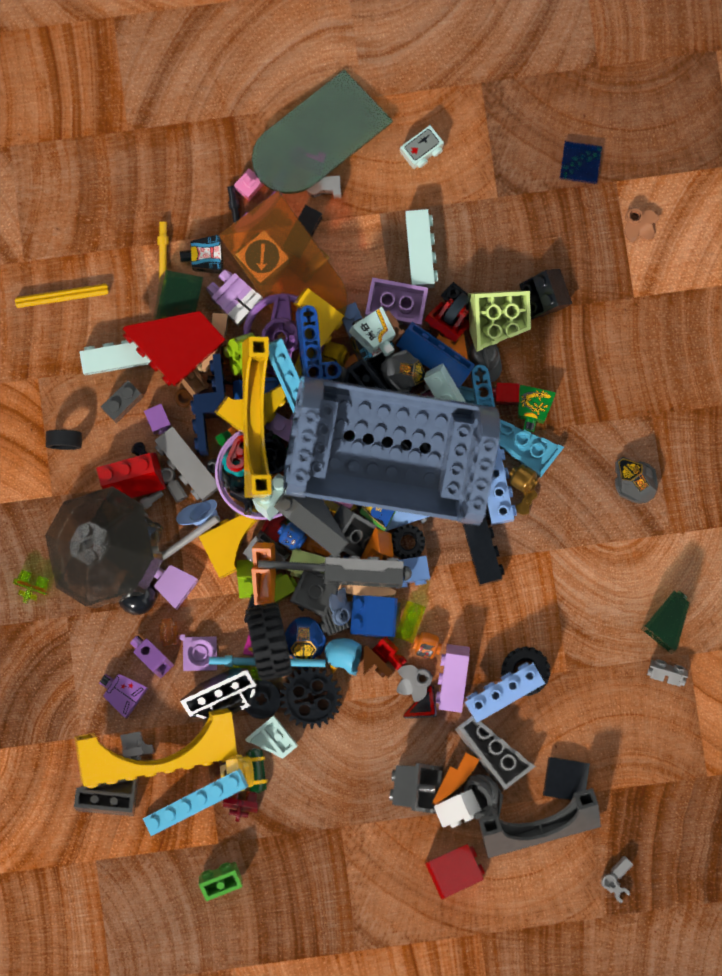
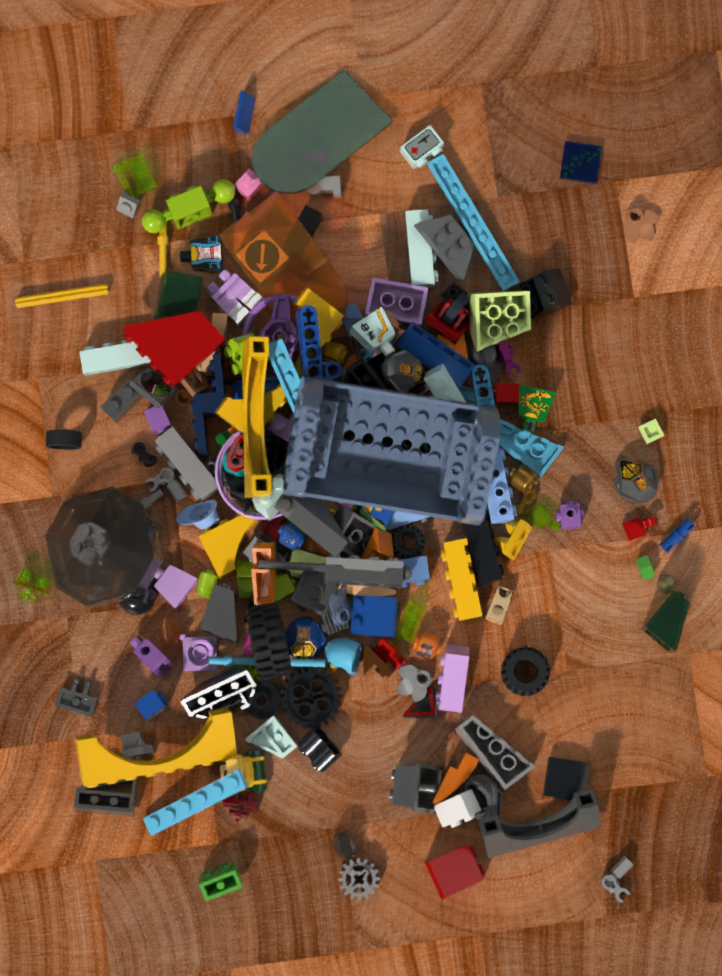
red slope [96,452,166,504] -> none
medium lavender torso [99,674,148,718] -> none
light grey bar [155,515,220,563] -> none
light blue brick [465,662,545,723] -> none
light grey hinge [647,659,688,687] -> none
none -> dark grey hinge [55,676,98,717]
none -> clear neon green plate [112,153,158,198]
none -> light grey plate [116,192,140,218]
none -> tile [129,366,180,408]
none -> blue brick [134,690,168,721]
none -> lime brick [141,179,235,233]
none -> lime brick [196,569,219,599]
none -> dark grey slope [199,583,239,644]
none -> blue slope [233,91,256,134]
none -> black brick [297,726,342,772]
none -> clear smoke head [331,830,360,860]
none -> light grey gear [338,858,380,901]
none -> dark grey wing [414,215,475,282]
none -> medium azure plate [427,154,520,291]
none -> yellow wedge [440,538,482,622]
none -> tan leg [485,585,513,625]
none -> yellow tile [493,519,532,561]
none -> magenta plate [498,342,521,376]
none -> clear neon green plate [526,503,560,532]
none -> medium lavender brick [556,501,584,530]
none -> red plate [622,516,658,542]
none -> bright green piece [636,555,655,580]
none -> yellowish green plate [638,418,664,445]
none -> olive cone [657,575,676,594]
none -> blue pin [659,518,695,553]

